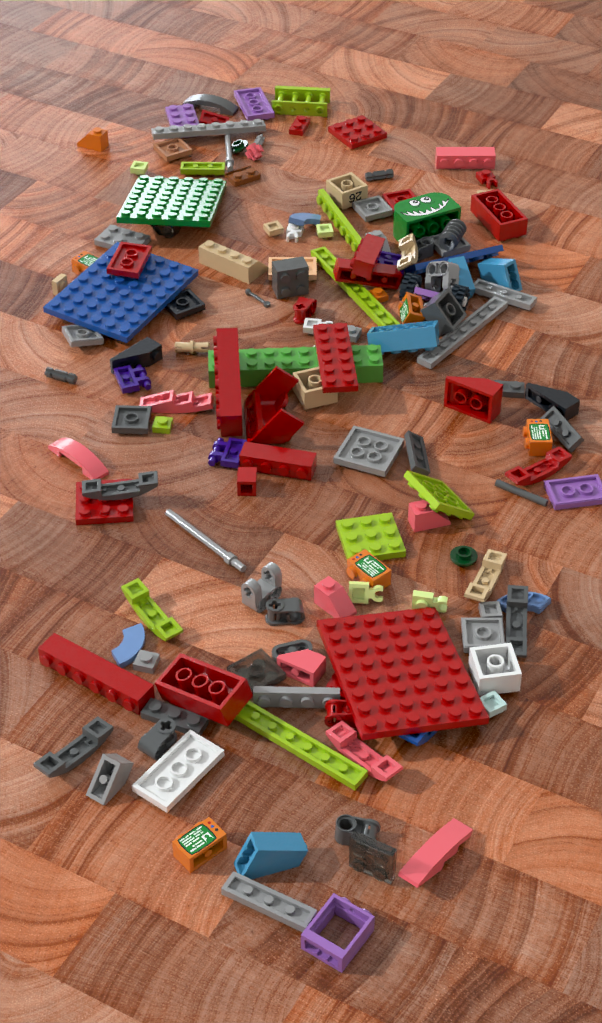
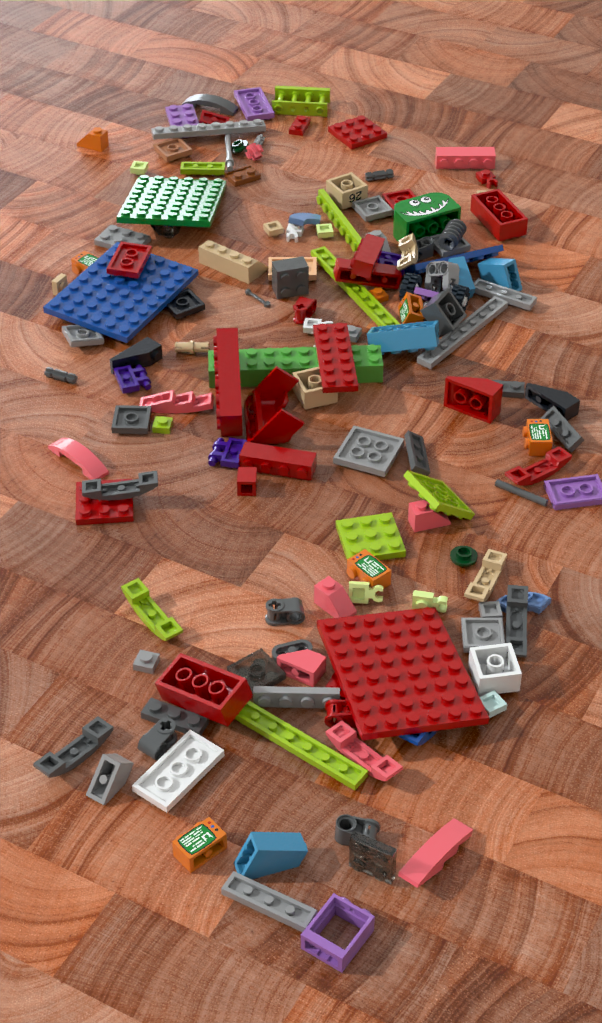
red brick [38,633,155,715] -> none
medium blue tile [111,623,145,668] -> none
light grey bar [165,509,247,572] -> none
light grey piece [241,562,282,613] -> none

